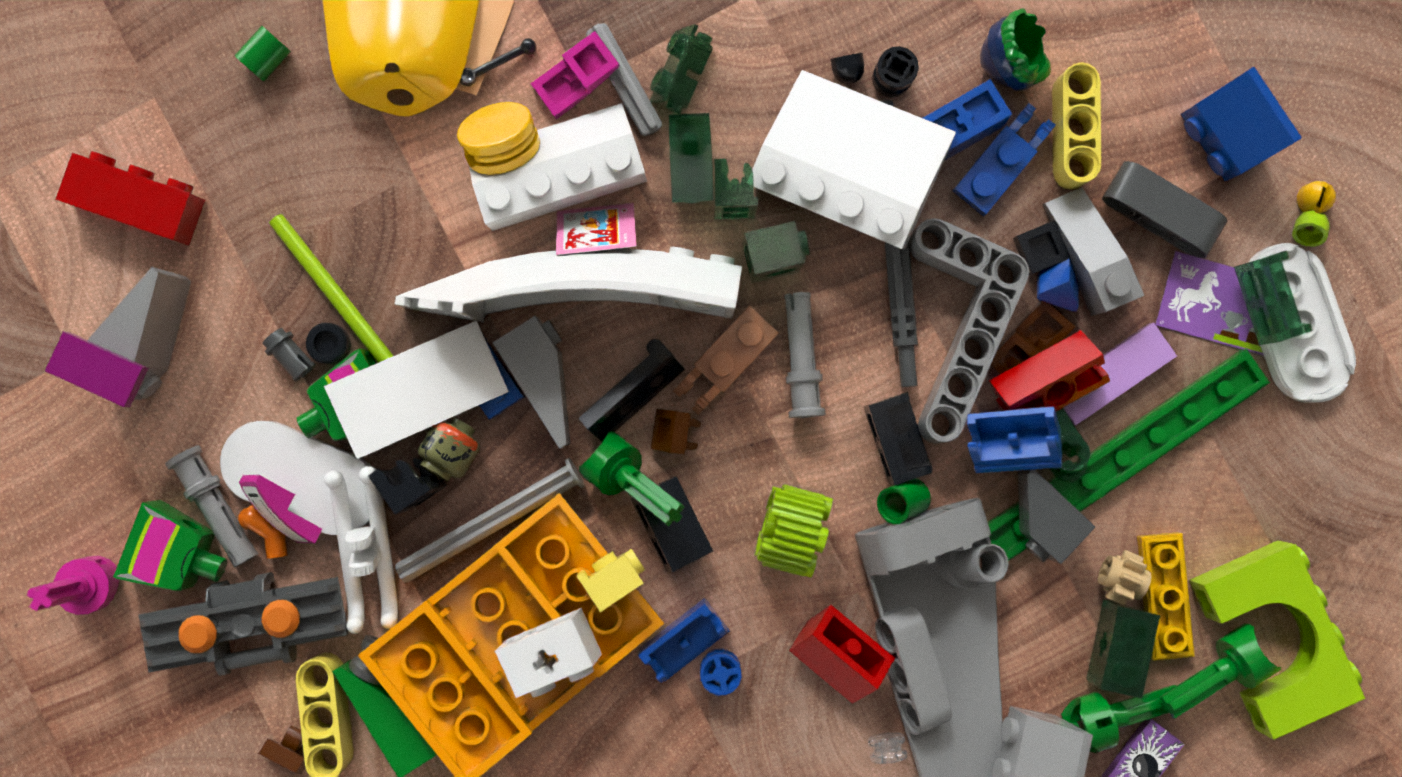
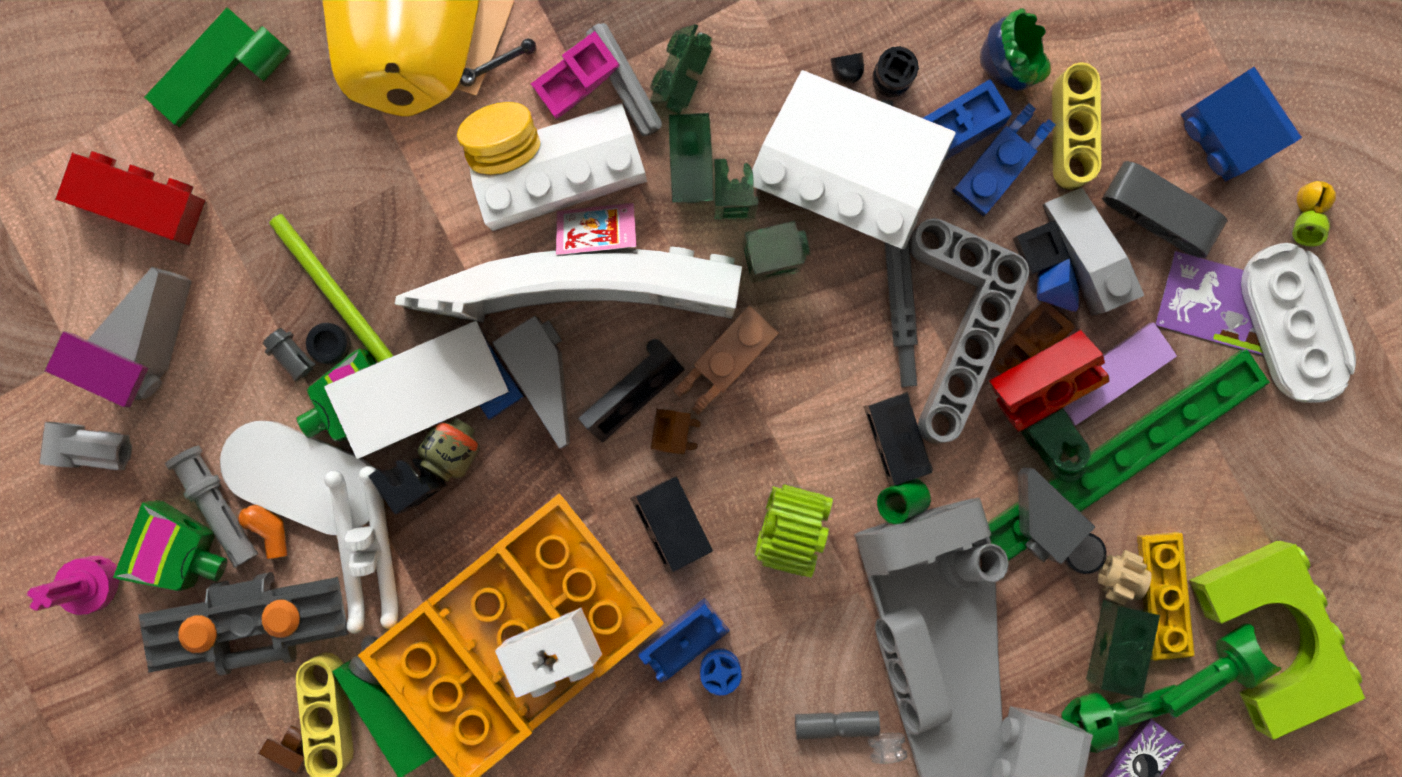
dark pink slope [239,475,322,544] -> none
light grey axle [395,458,585,583] -> none
light yellow brick [577,549,645,612] -> none
green piece [579,431,684,526] -> none
light grey pin [784,292,826,418] -> none
red brick [789,605,895,704] -> none
blue hinge [967,407,1062,473] -> none
clear green hinge [1234,250,1313,345] -> none
none -> light grey piece [39,422,132,470]
none -> green tile [144,7,255,128]
none -> dark grey piece [795,711,880,740]
none -> flat silver tile [1064,533,1107,574]

